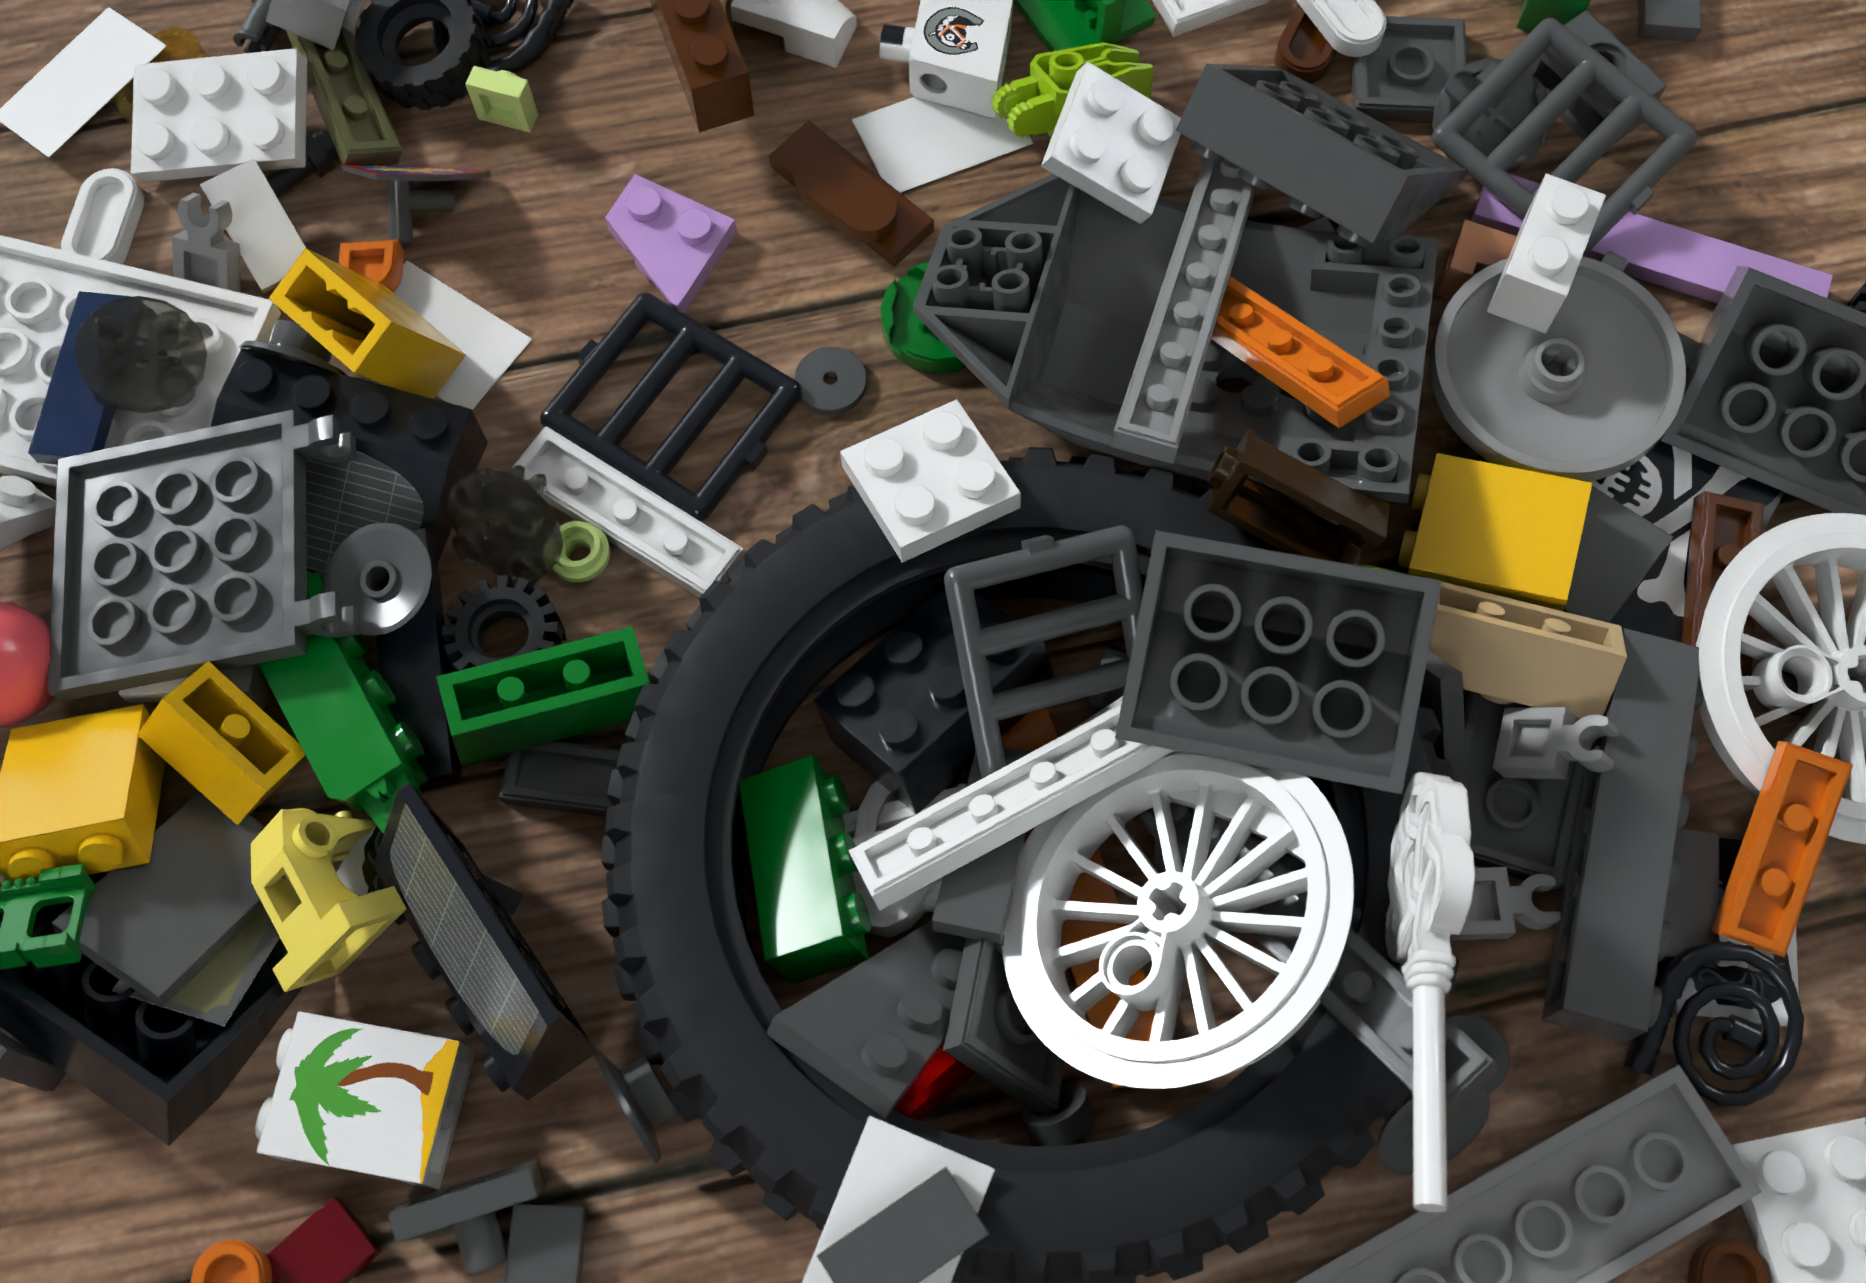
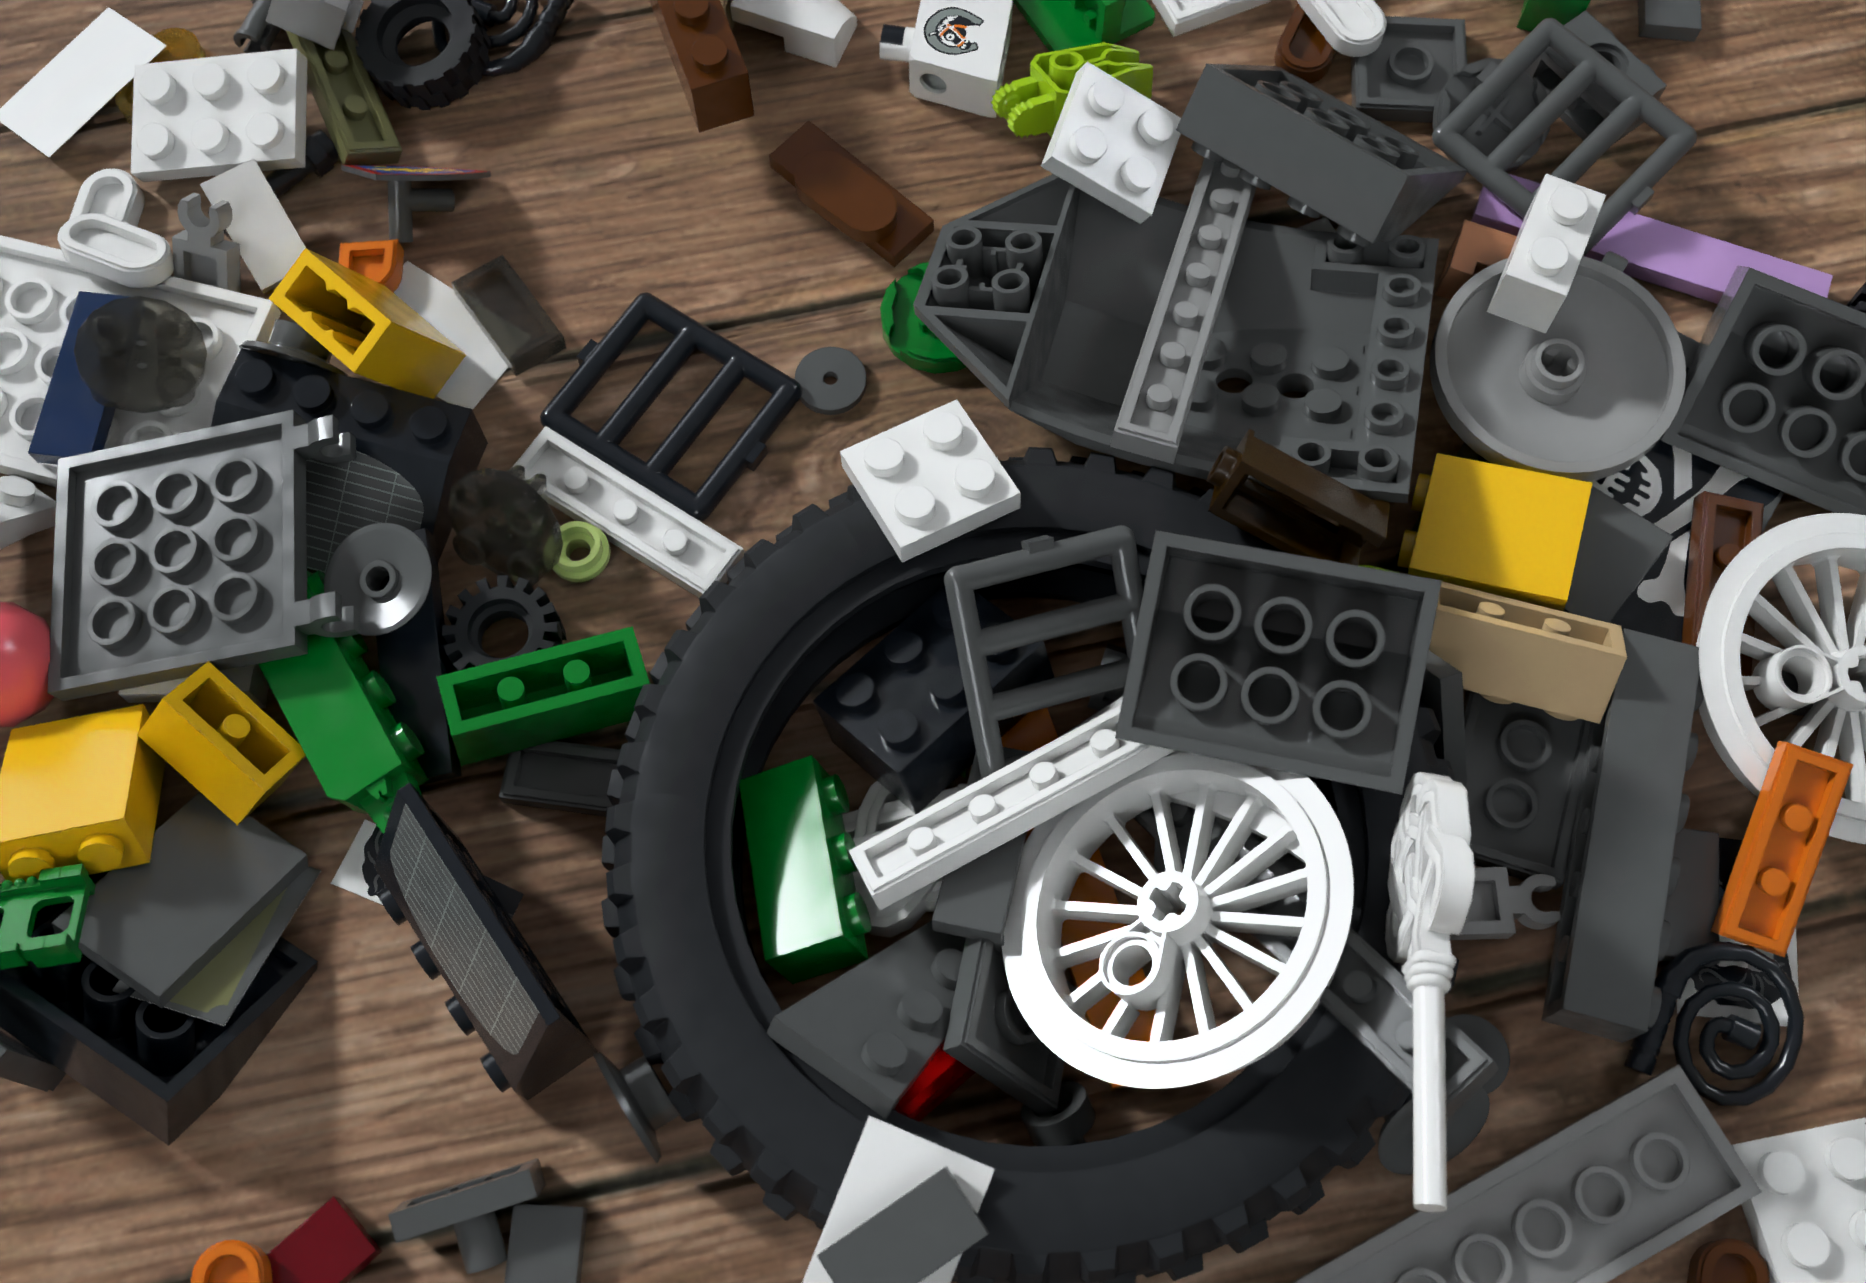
light yellow tile [250,808,406,992] -> none
white panel [255,1011,475,1190] -> none
yellowish green plate [465,66,538,133] -> none
lavender wing [605,174,737,313] -> none
white sticker [852,97,1033,193] -> none
orange tile [1211,276,1390,428] -> none
light grey plate [1493,707,1620,779] -> none
none -> white tile [57,213,174,288]
none -> clear smoke tile [451,255,567,377]

